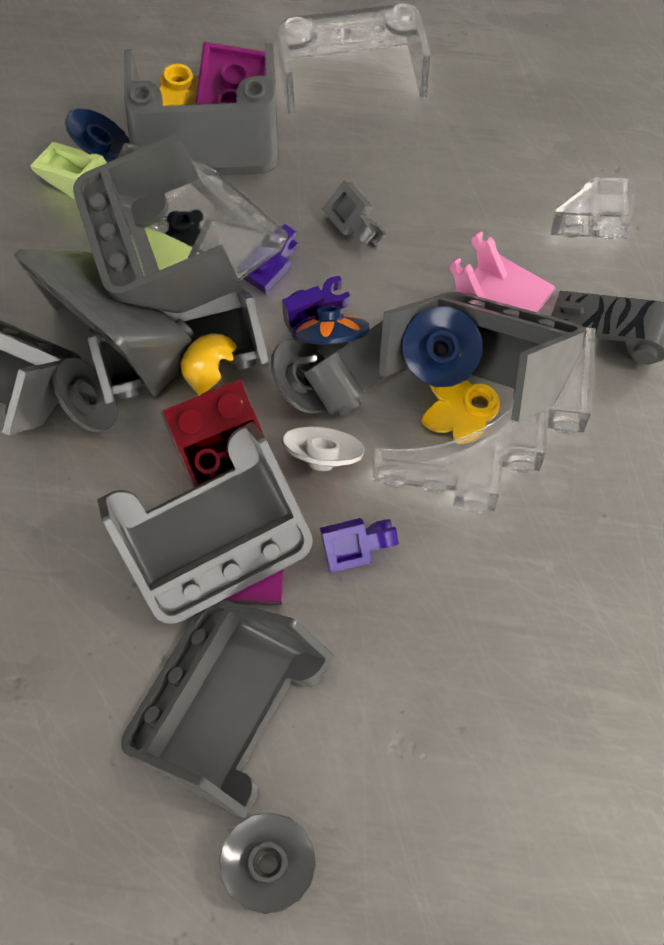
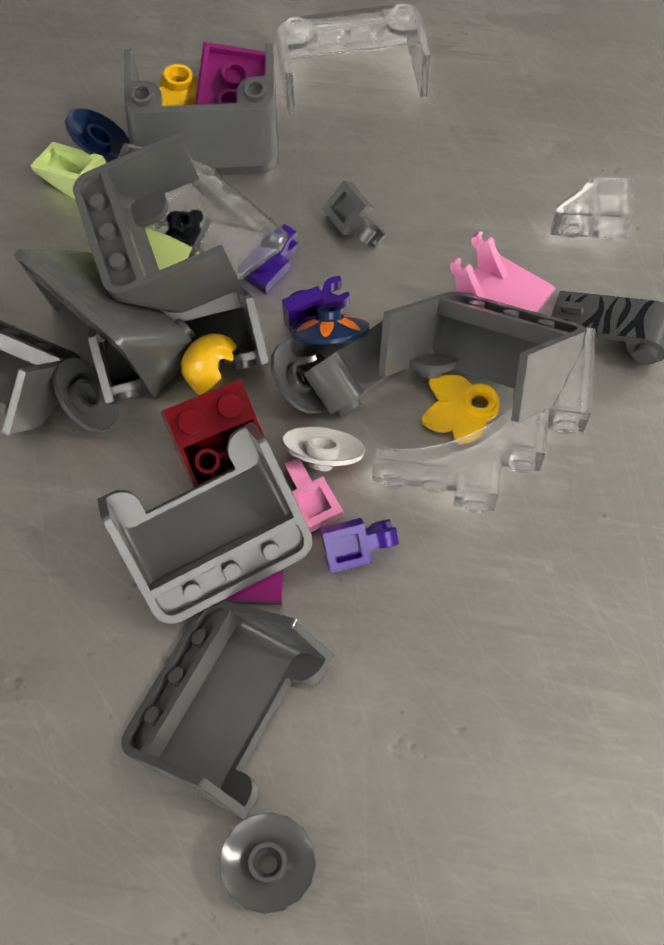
dark blue dish [402,306,483,388] -> none
none -> bright pink plate [284,458,343,532]

